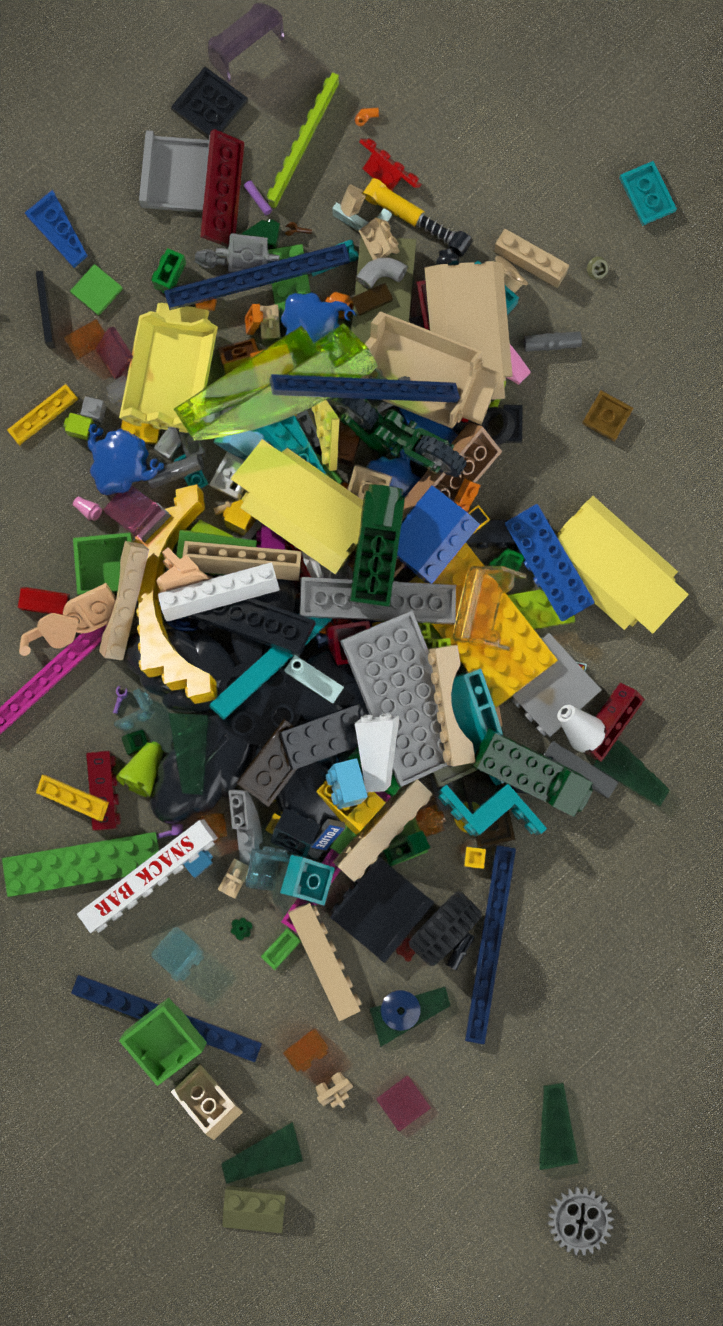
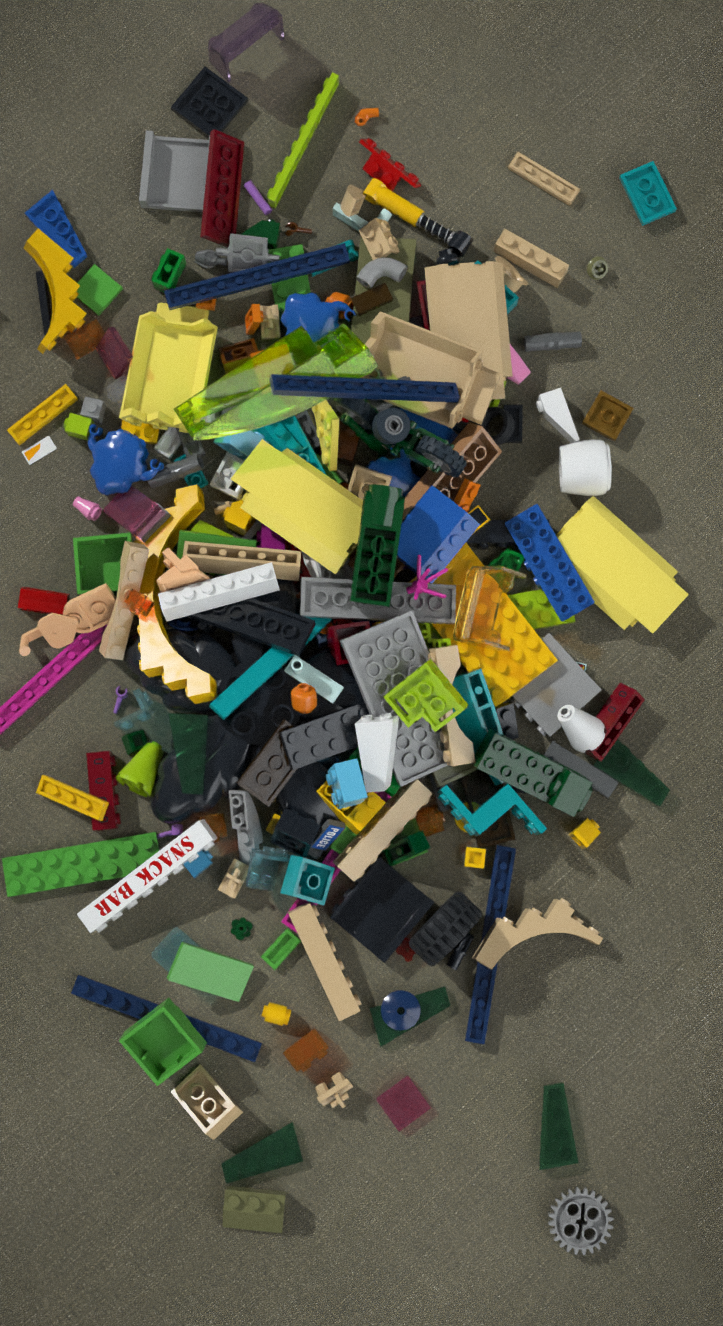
none -> white sticker [22,436,57,465]
none -> yellow arch [23,228,87,354]
none -> clear orange plate [124,589,155,617]
none -> bright green tile [167,942,254,1002]
none -> yellow brick [261,1002,291,1026]
none -> orange head [291,683,317,714]
none -> black wheel [372,408,410,444]
none -> lime piece [383,658,468,732]
none -> dark pink plant [406,555,448,600]
none -> tan arch [472,898,603,969]
none -> black plate [495,701,519,740]
none -> tan tile [508,152,580,206]
none -> white slope [536,388,579,443]
none -> white piece [559,439,612,496]
none -> yellow slope [569,818,601,849]

